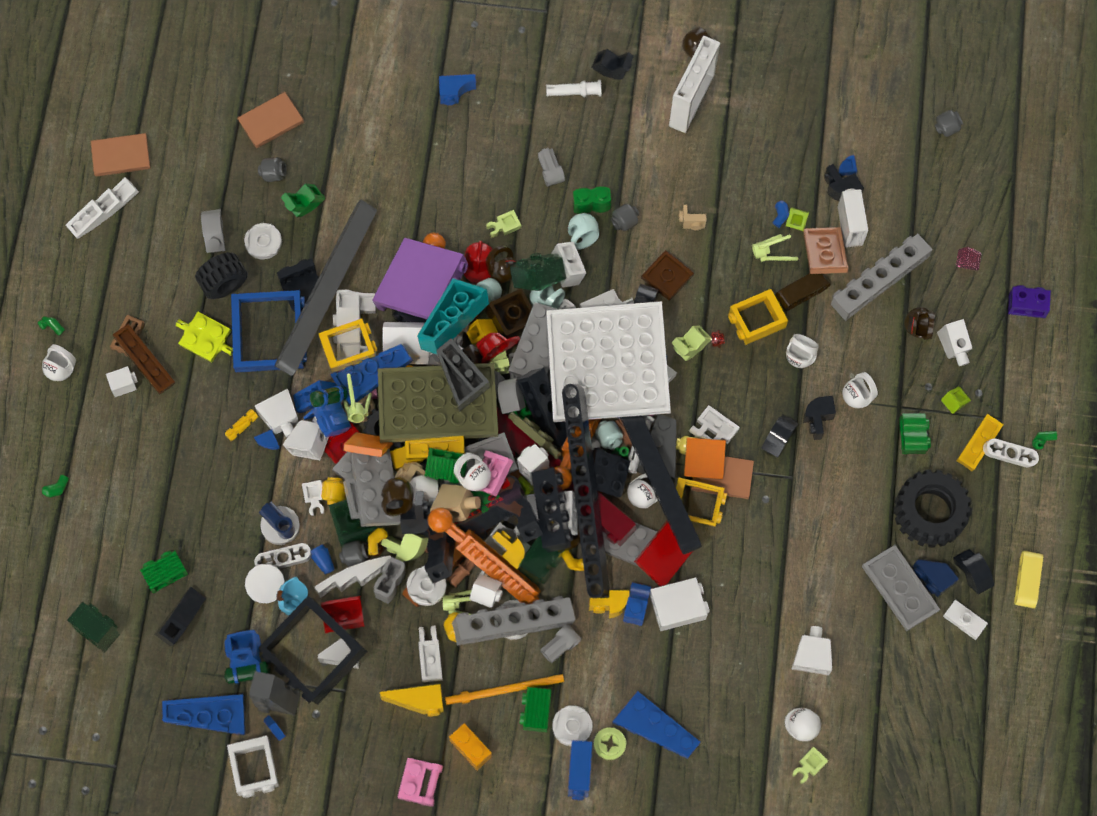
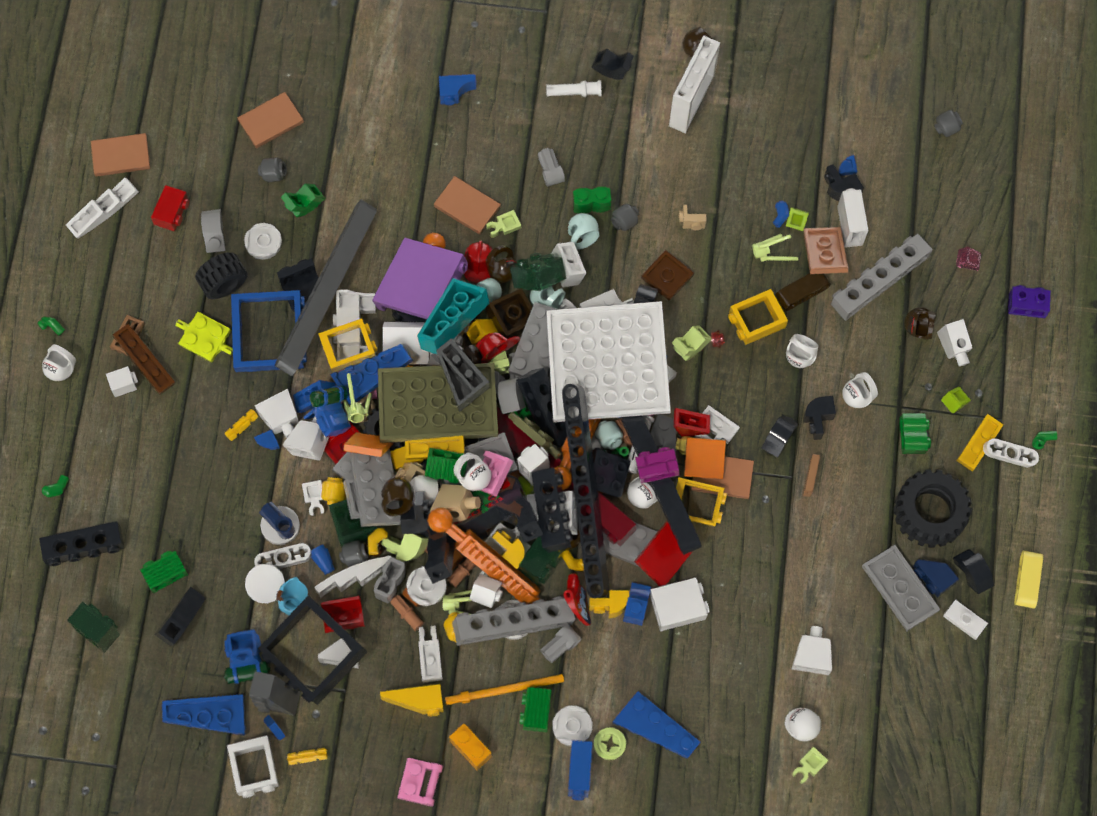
none -> black brick [39,521,125,567]
none -> red brick [151,185,190,232]
none -> yellow axle [287,748,327,765]
none -> nougat axle [390,595,424,631]
none -> nougat tile [434,176,501,235]
none -> red arm [563,573,591,626]
none -> magenta brick [635,447,679,484]
none -> red slope [674,408,710,437]
none -> medium nougat tile [803,454,820,497]

